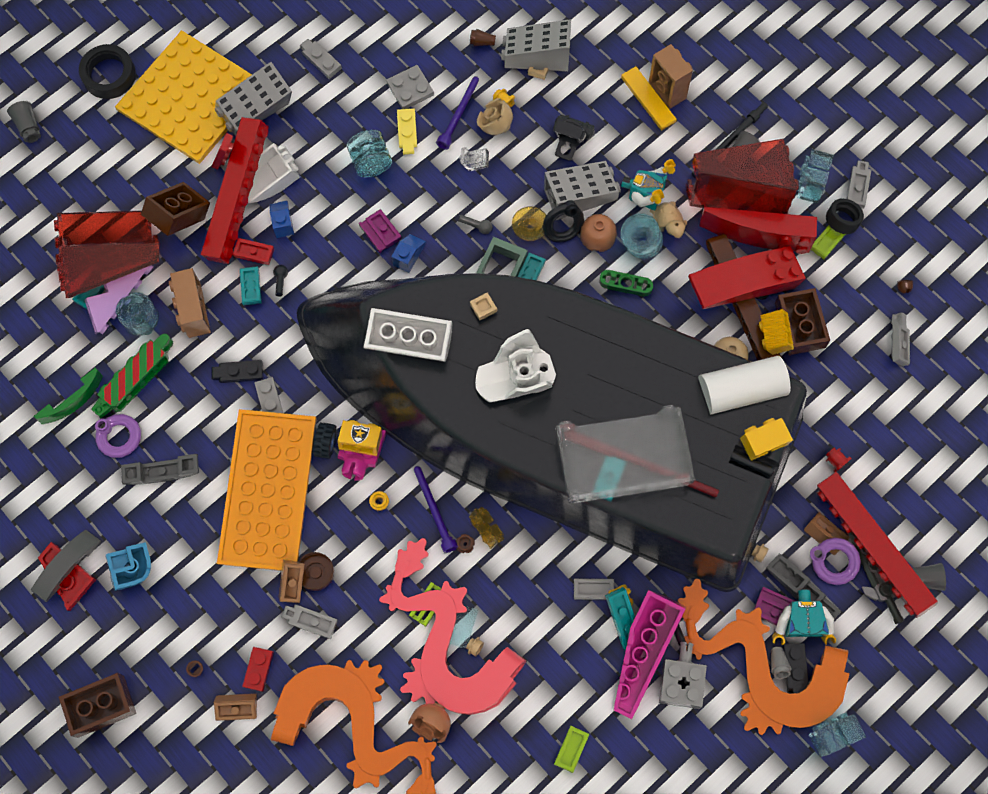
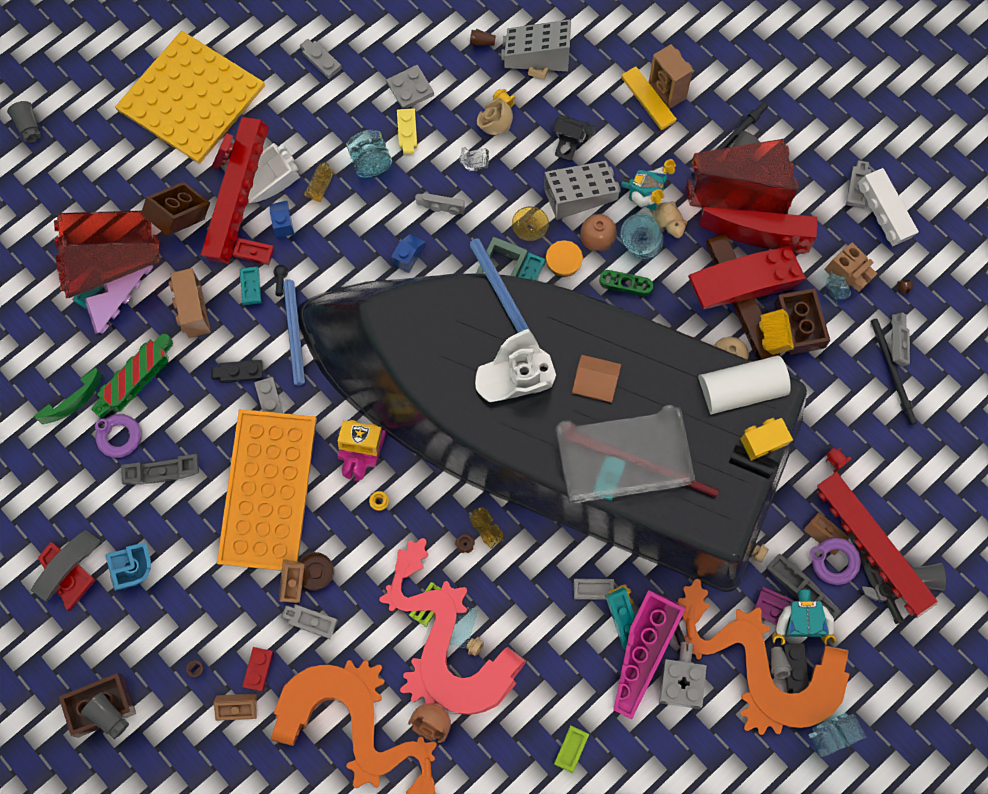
black tyre [79,44,136,99] -> none
clear light blue brick [116,292,159,336] -> none
light grey slope [214,62,292,136] -> none
black wheel [313,422,337,459] -> none
magenta plate [359,209,402,253] -> none
white brick [364,308,452,362] -> none
dark purple piece [414,466,458,553] -> none
dark purple piece [436,76,479,150] -> none
dark grey bar [458,214,493,234] -> none
tan plate [470,292,497,321] -> none
black piece [542,200,585,242] -> none
clear light blue piece [795,149,834,203] -> none
lime tile [811,225,846,259] -> none
black tyre [826,198,864,234] -> none
none -> dark grey plant [81,692,129,739]
none -> medium blue axle [283,279,305,386]
none -> clear yellow hinge [304,162,335,202]
none -> light grey hinge [415,193,465,215]
none -> medium blue axle [470,238,530,333]
none -> light orange tile [546,240,583,277]
none -> nougat slope [572,355,621,403]
none -> medium nougat hips [824,242,878,292]
none -> clear light blue hinge [826,270,851,304]
none -> white brick [857,168,919,247]
none -> black bar [870,318,917,425]

